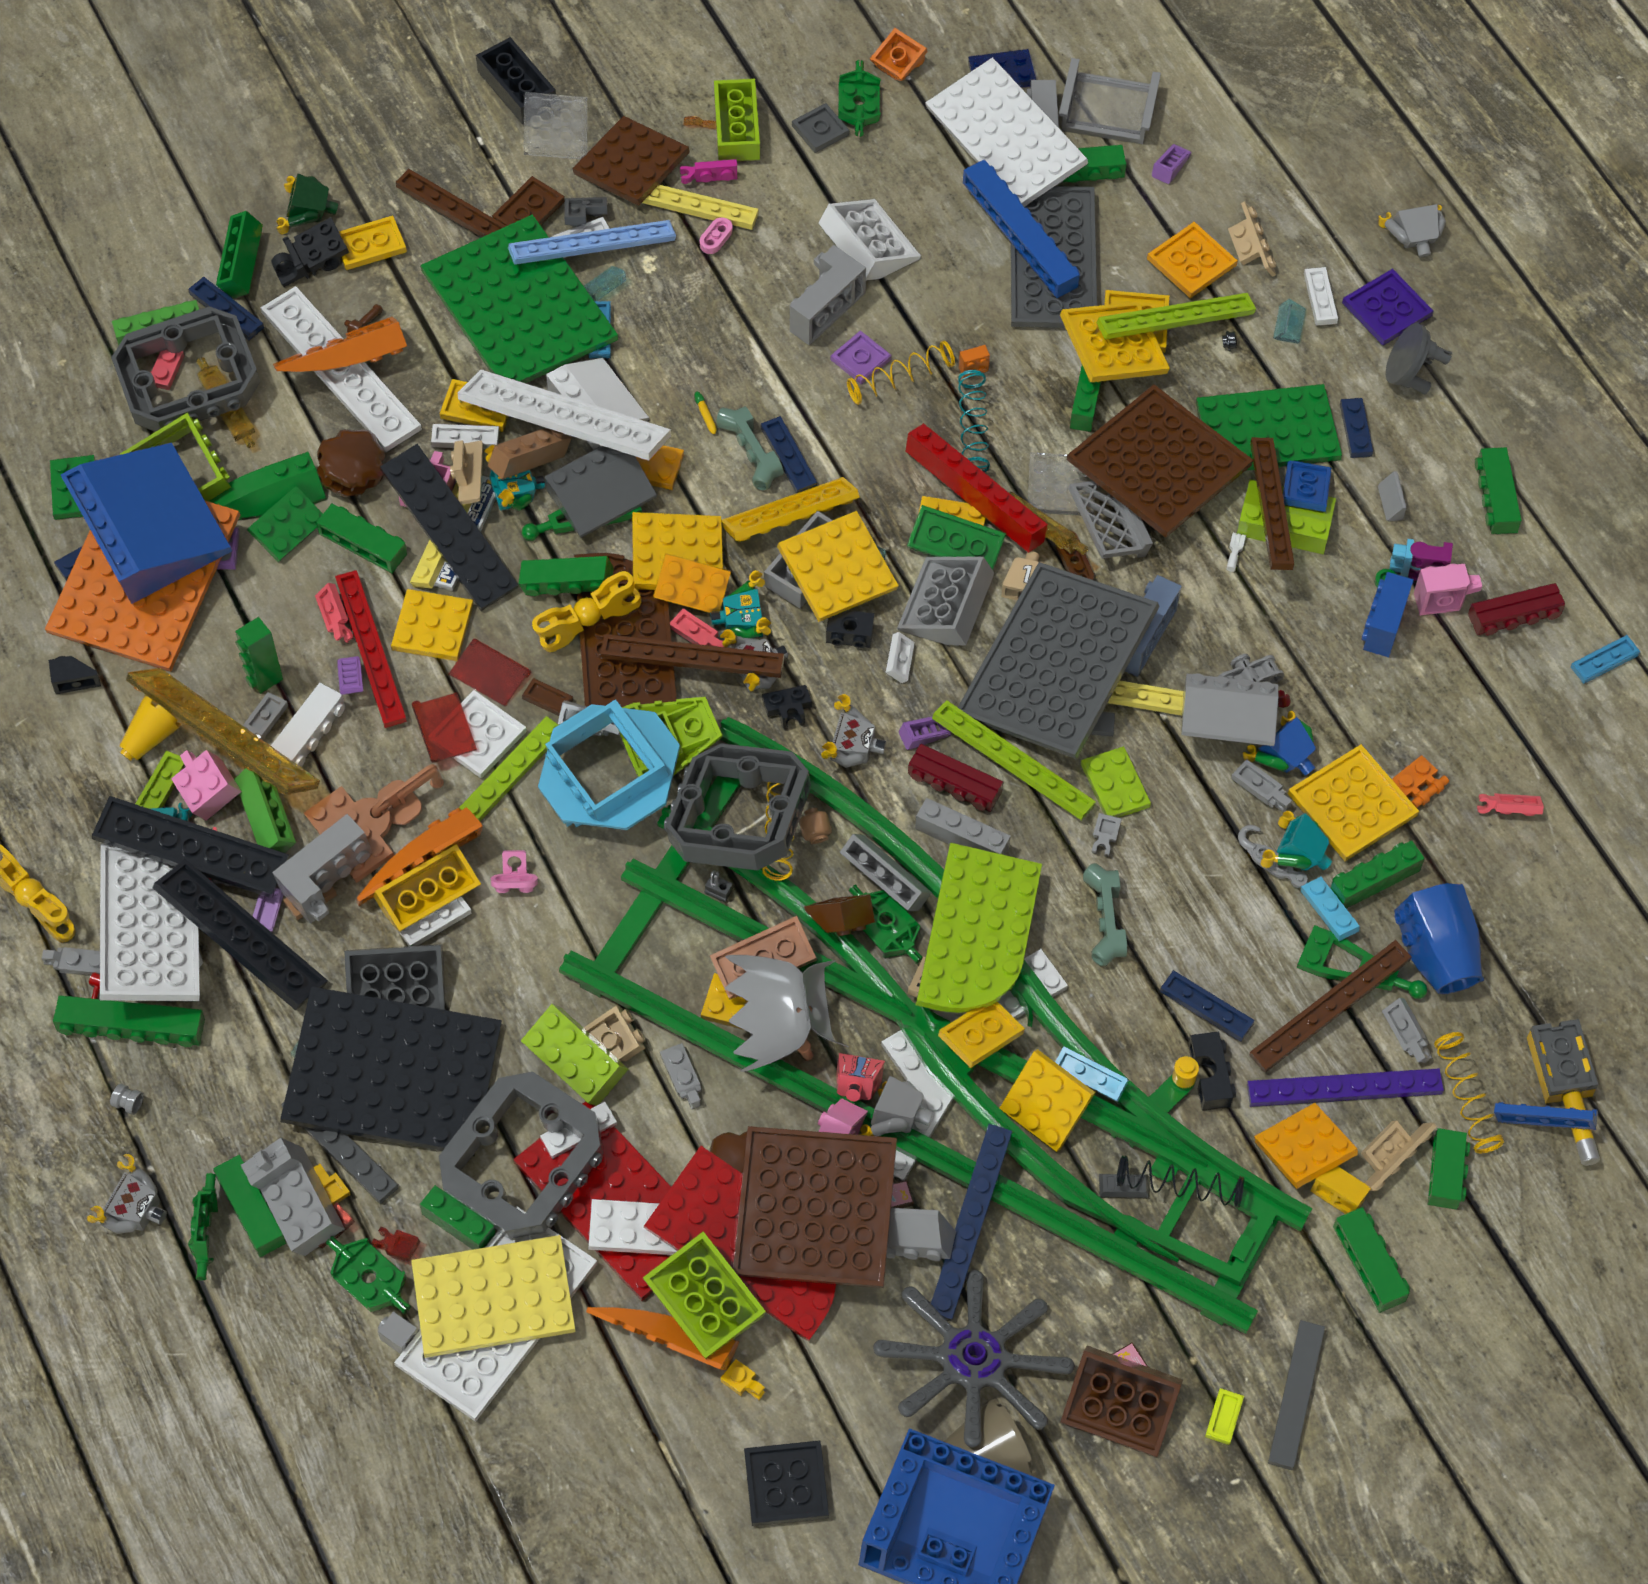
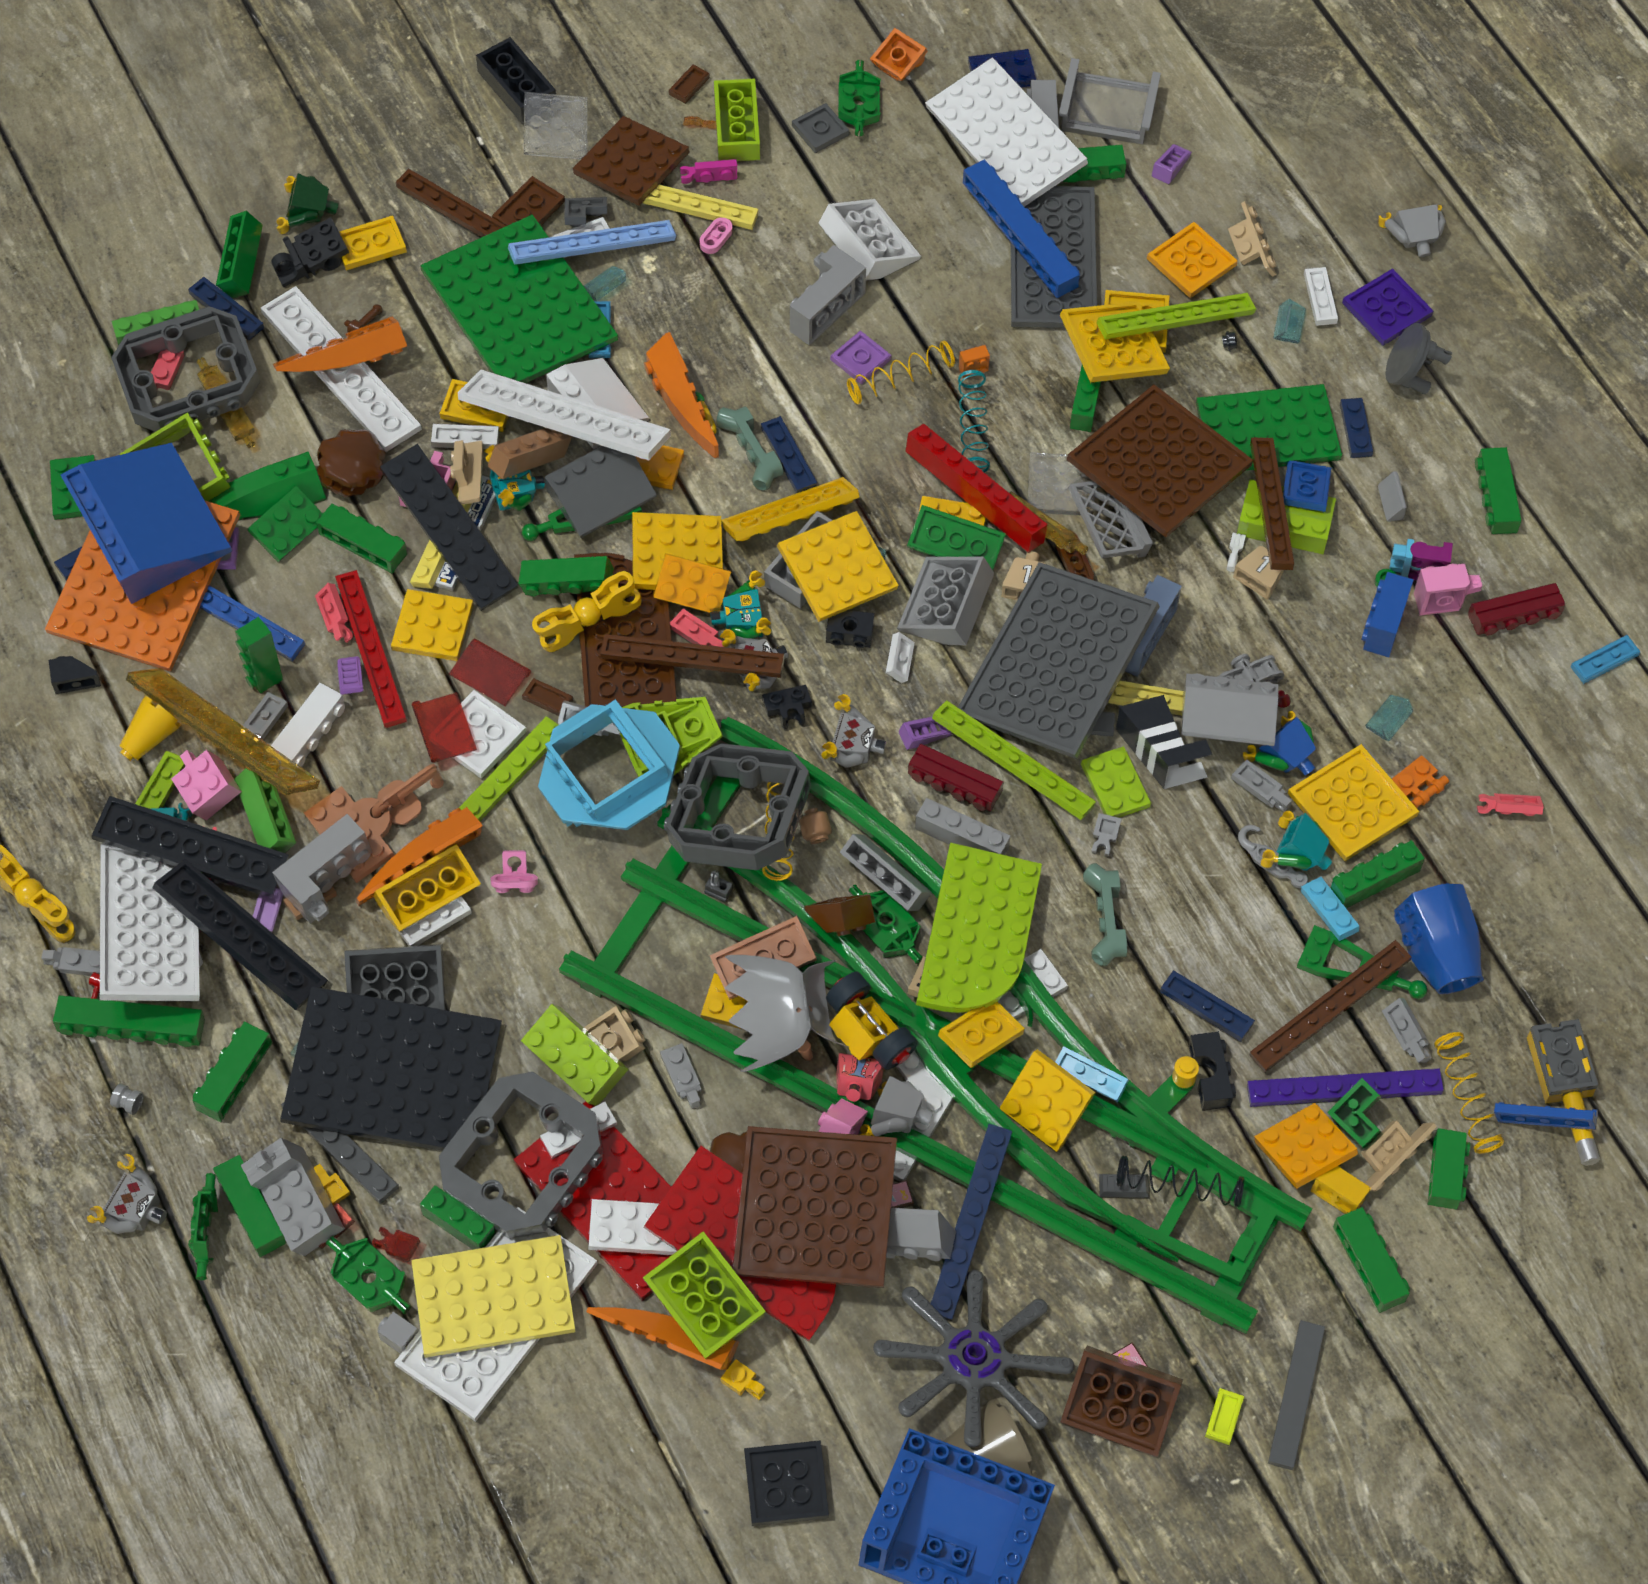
none -> green brick [192,1021,272,1122]
none -> blue plate [200,585,306,662]
none -> orange wedge [644,332,719,458]
none -> reddish brown tile [669,64,710,104]
none -> brick [826,971,918,1070]
none -> black sticker [1116,695,1213,789]
none -> tan torso [1233,546,1284,600]
none -> green brick [1327,1078,1381,1149]
none -> clear light blue slope [1365,695,1413,741]

